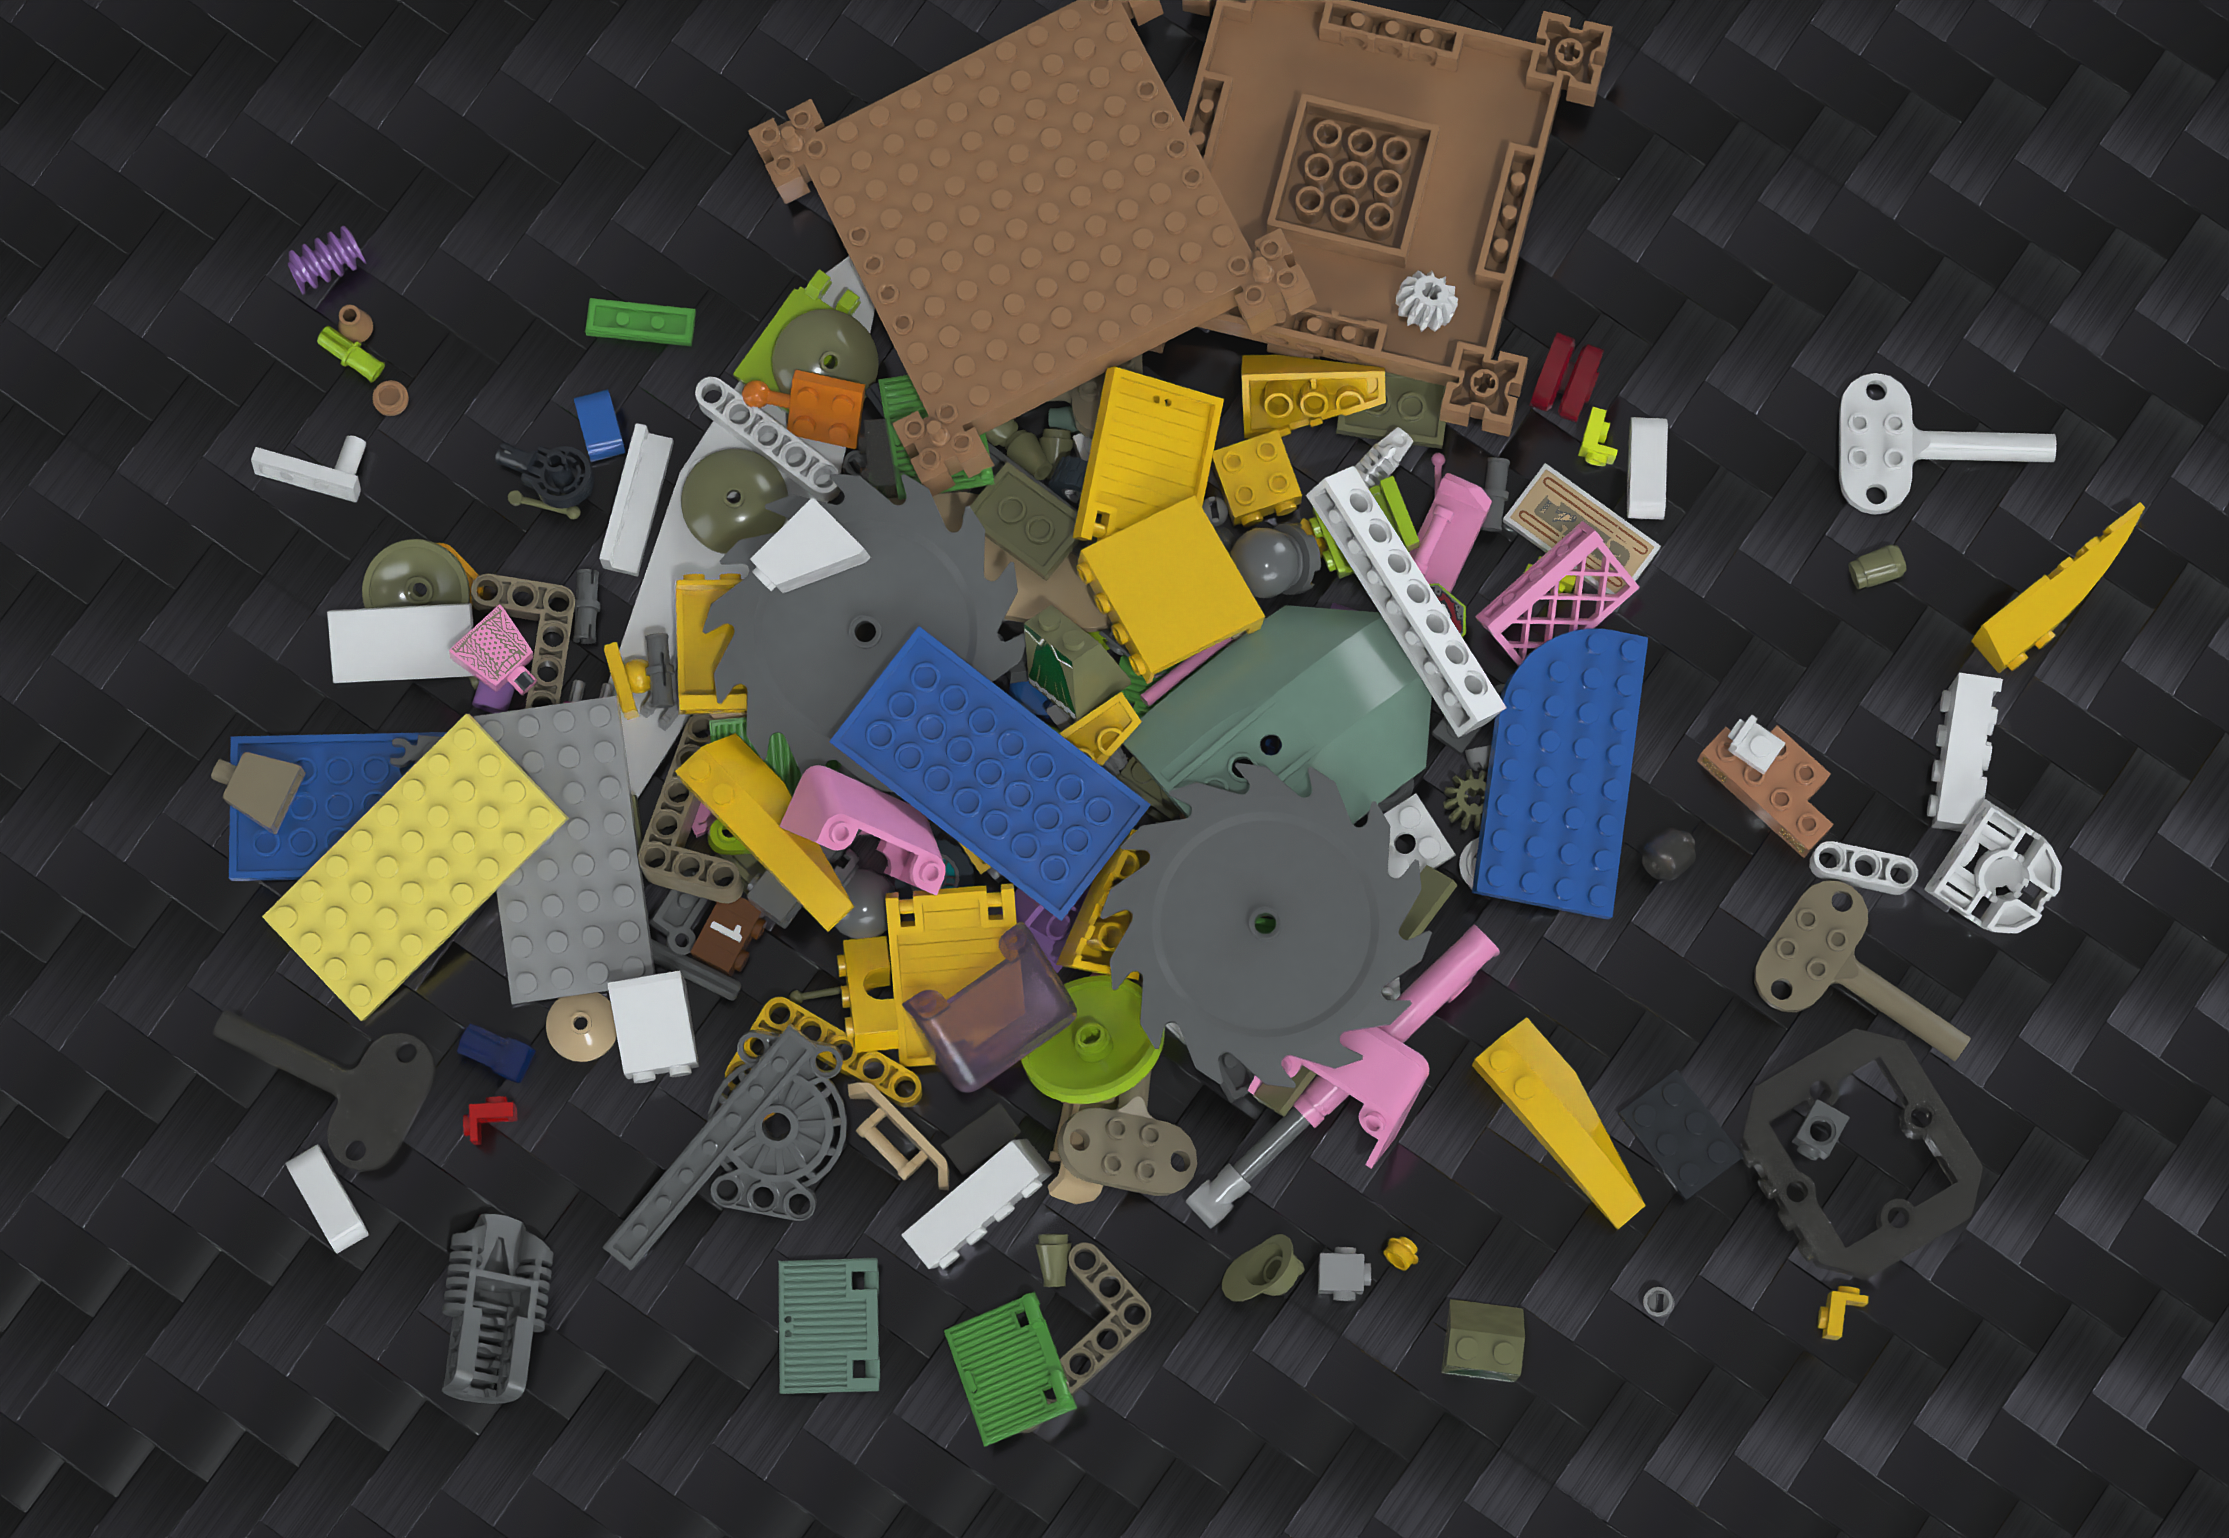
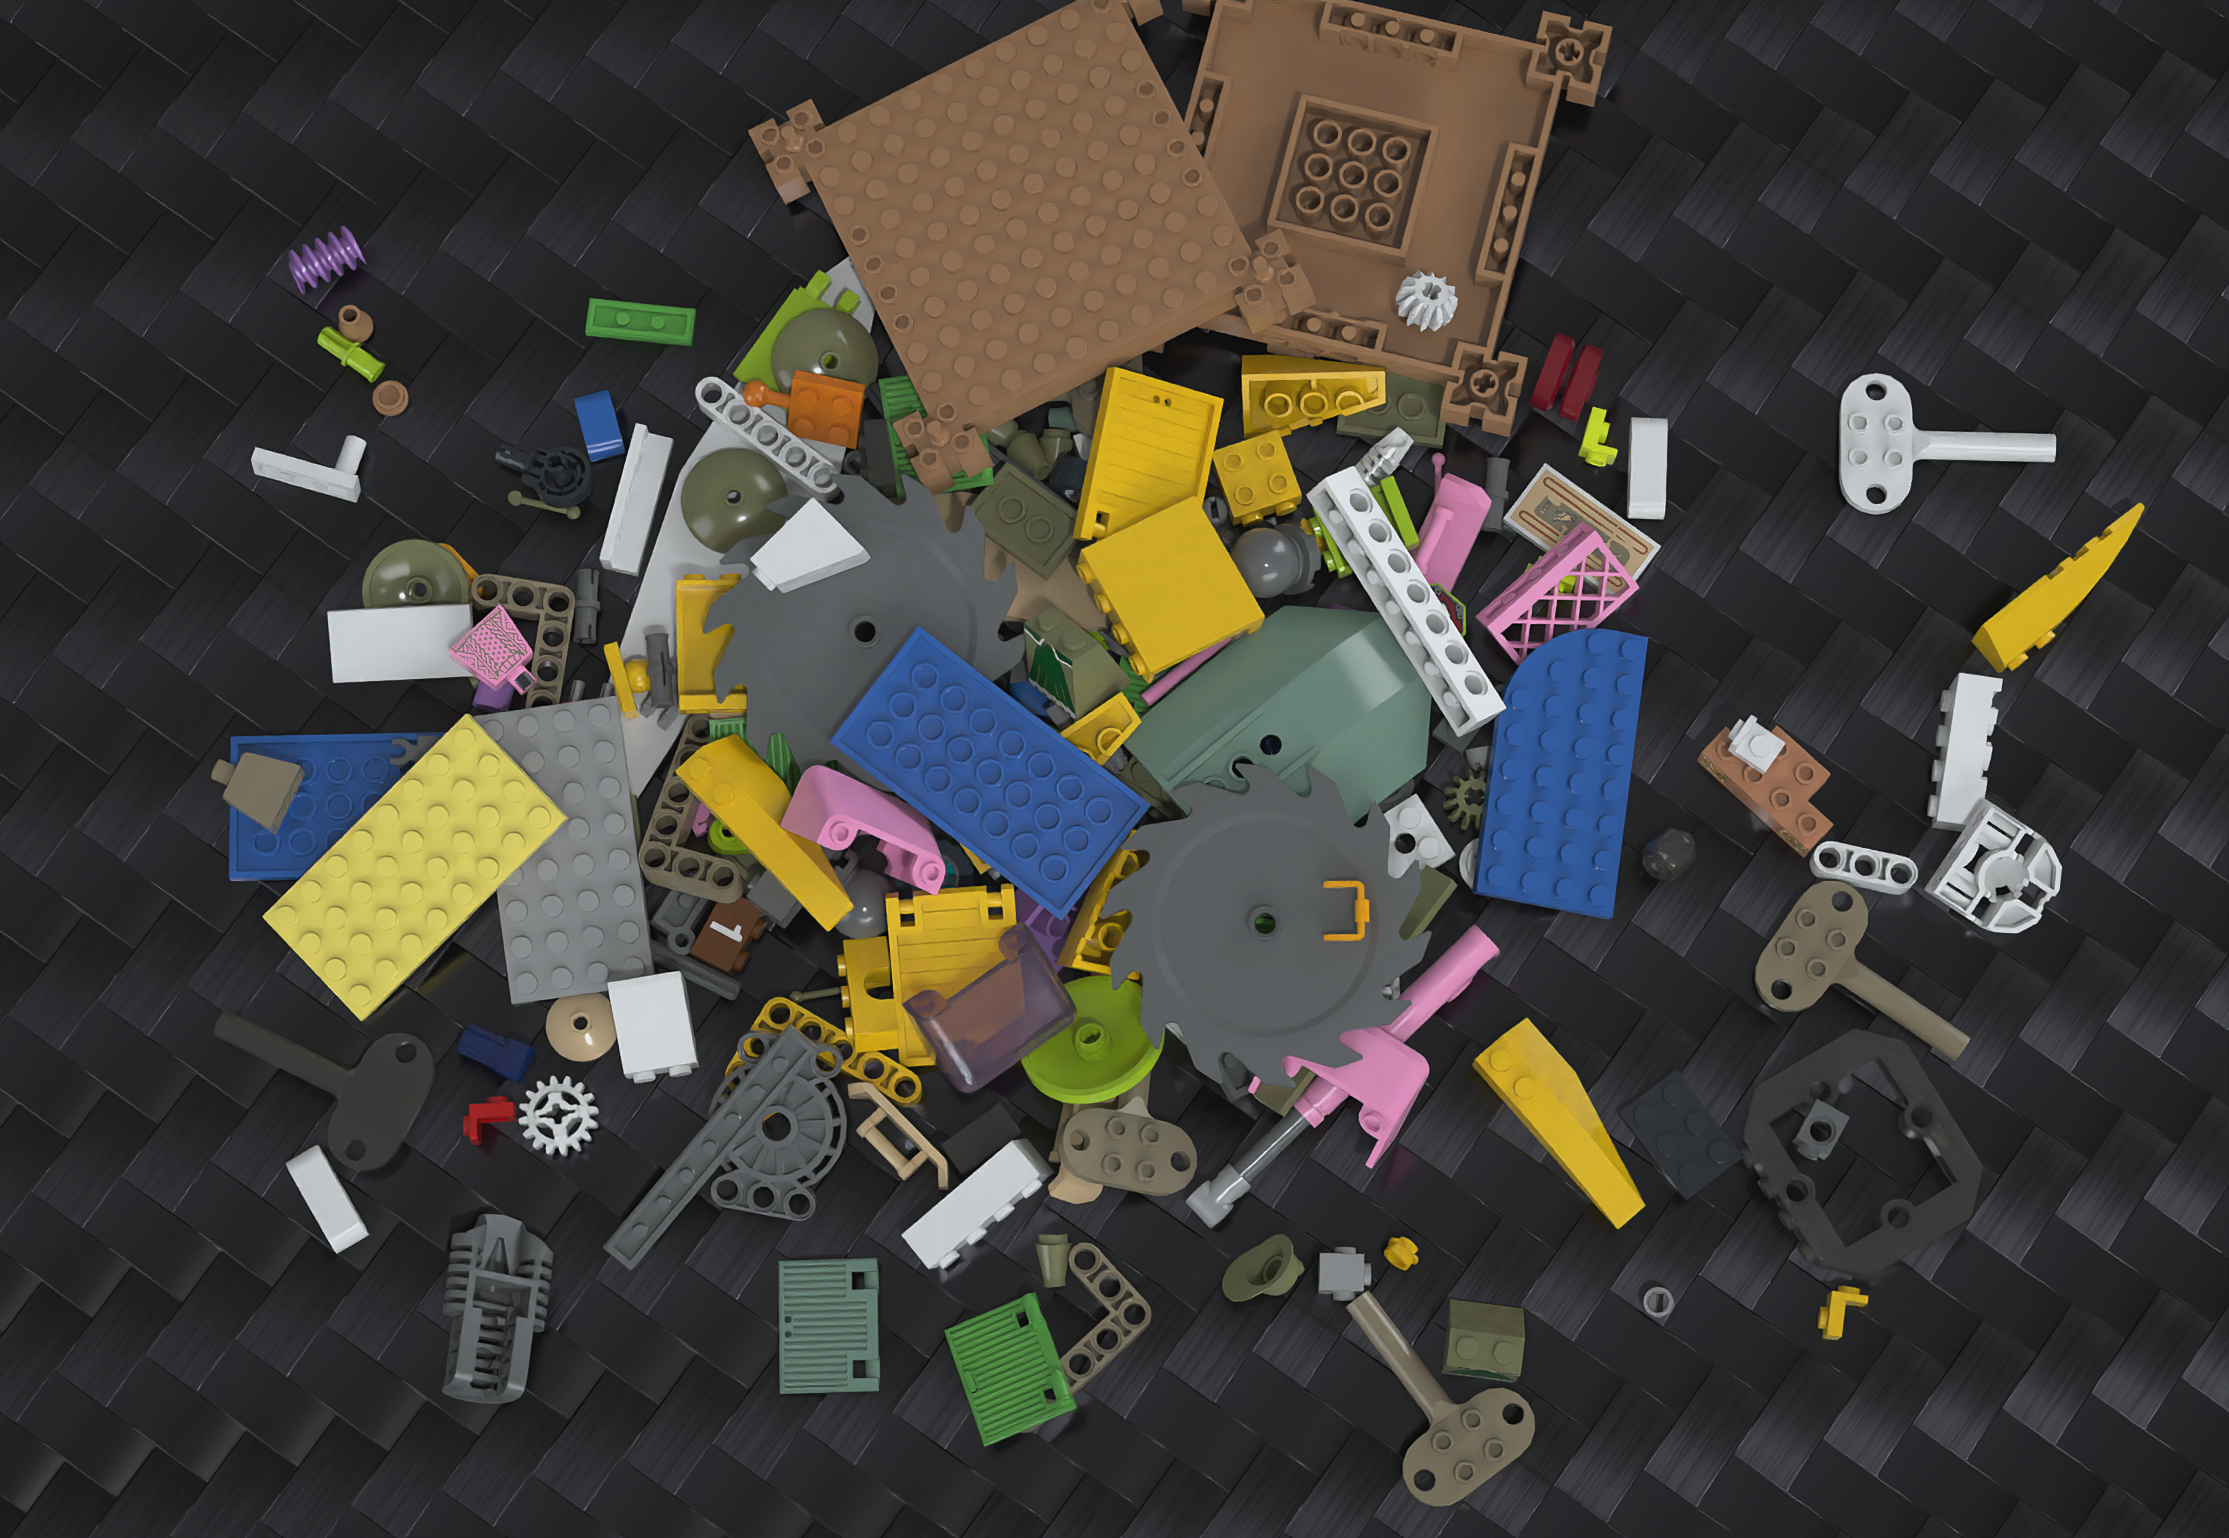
olive piece [1848,545,1907,589] -> none
none -> white gear [519,1076,599,1156]
none -> light orange piece [1323,881,1369,942]
none -> dark tan piece [1346,1290,1535,1507]

